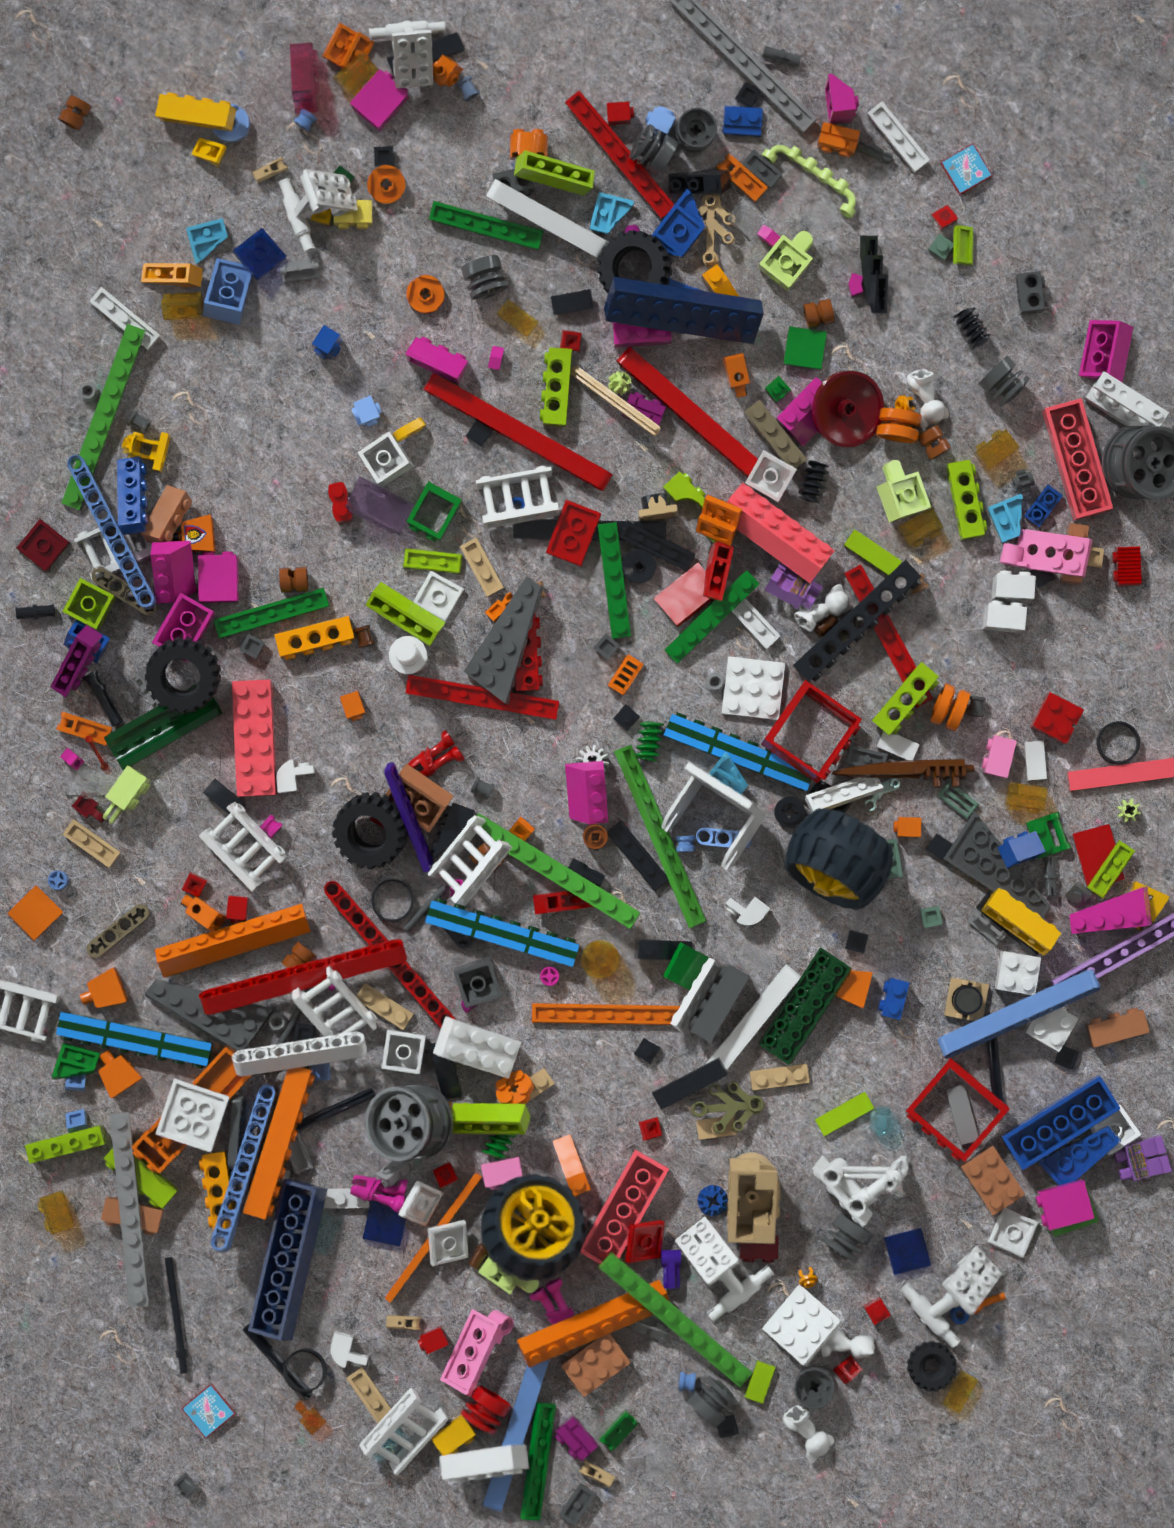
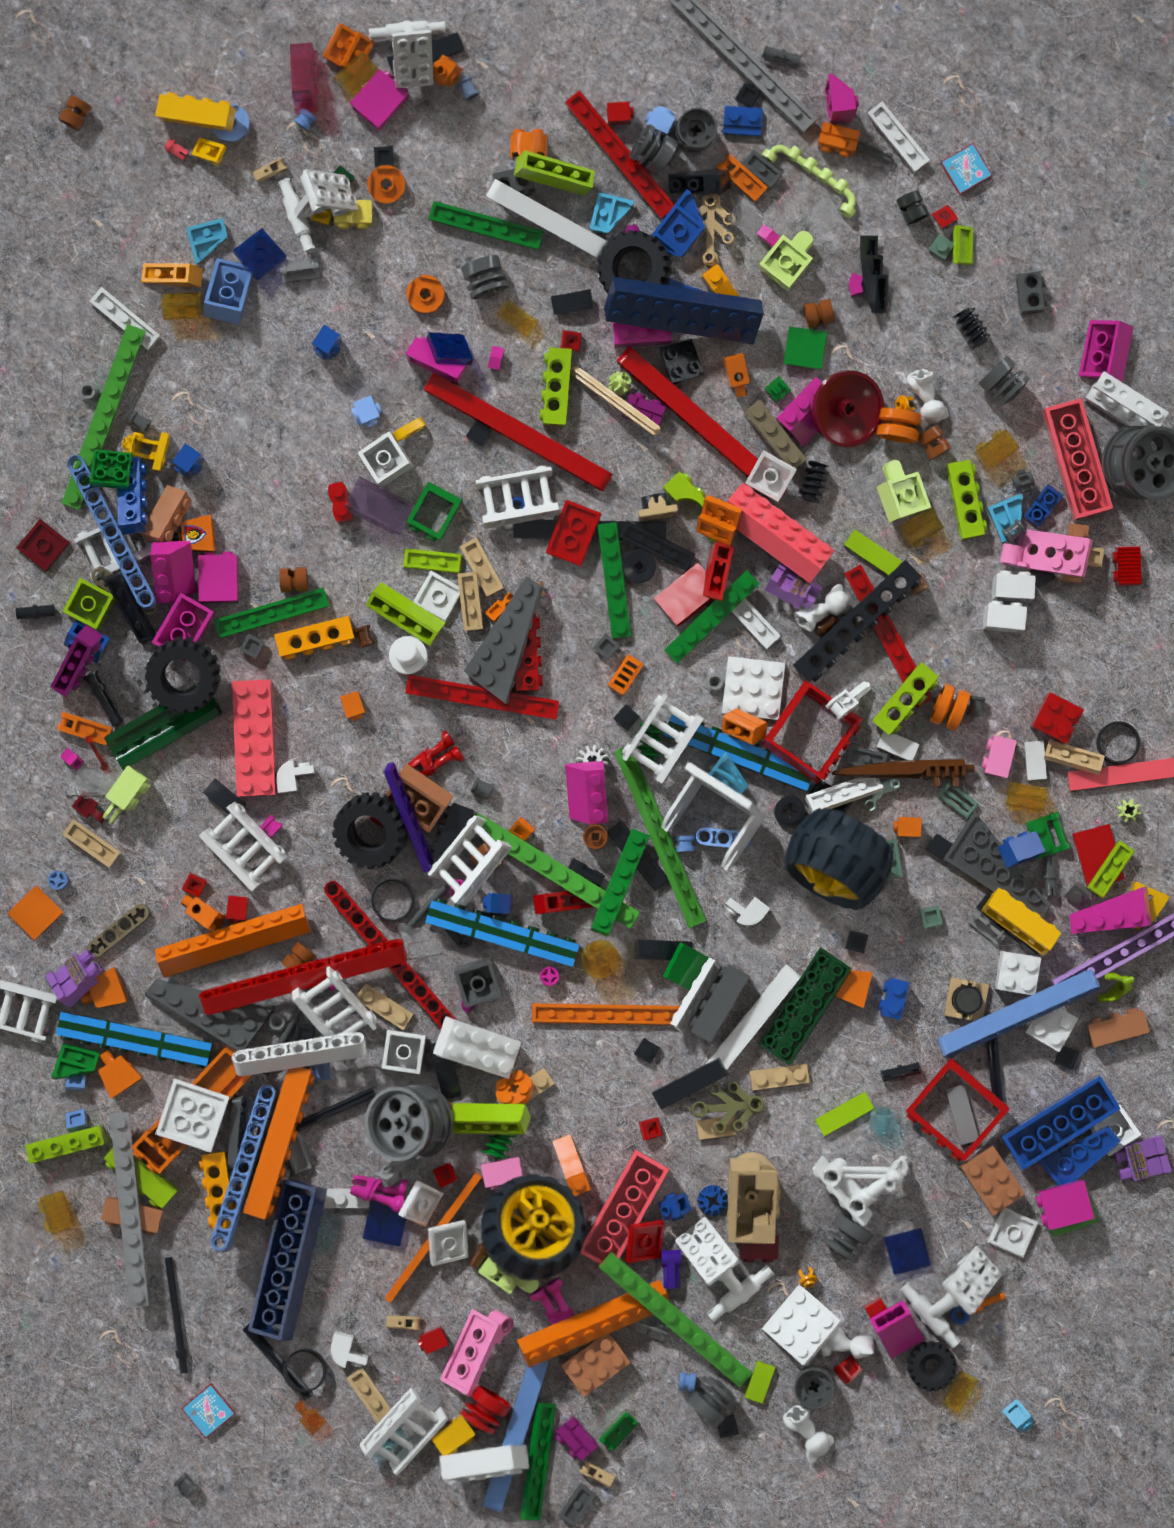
none -> medium lavender hips [46,950,102,1008]
none -> green tile [90,449,132,490]
none -> black tile [104,572,156,644]
none -> coral pin [164,139,189,161]
none -> blue brick [172,443,205,478]
none -> clear wing [397,923,444,961]
none -> clear blue plate [426,332,474,365]
none -> tan plate [457,571,484,631]
none -> blue slope [483,893,511,914]
none -> green plate [590,829,650,937]
none -> white fence [621,693,704,783]
none -> blue brick [658,1192,692,1222]
none -> black hinge [659,339,704,385]
none -> orange brick [722,708,767,745]
none -> white connector [825,681,871,721]
none -> dark pink brick [869,1300,925,1358]
none -> black pin [880,1062,921,1082]
none -> pearl dark grey wheel [896,190,930,225]
none -> dark grey bush [1002,519,1027,544]
none -> medium azure bracket [1003,1399,1035,1432]
none -> tan plate [1044,740,1105,775]
none -> lime helmet [1098,972,1134,1002]

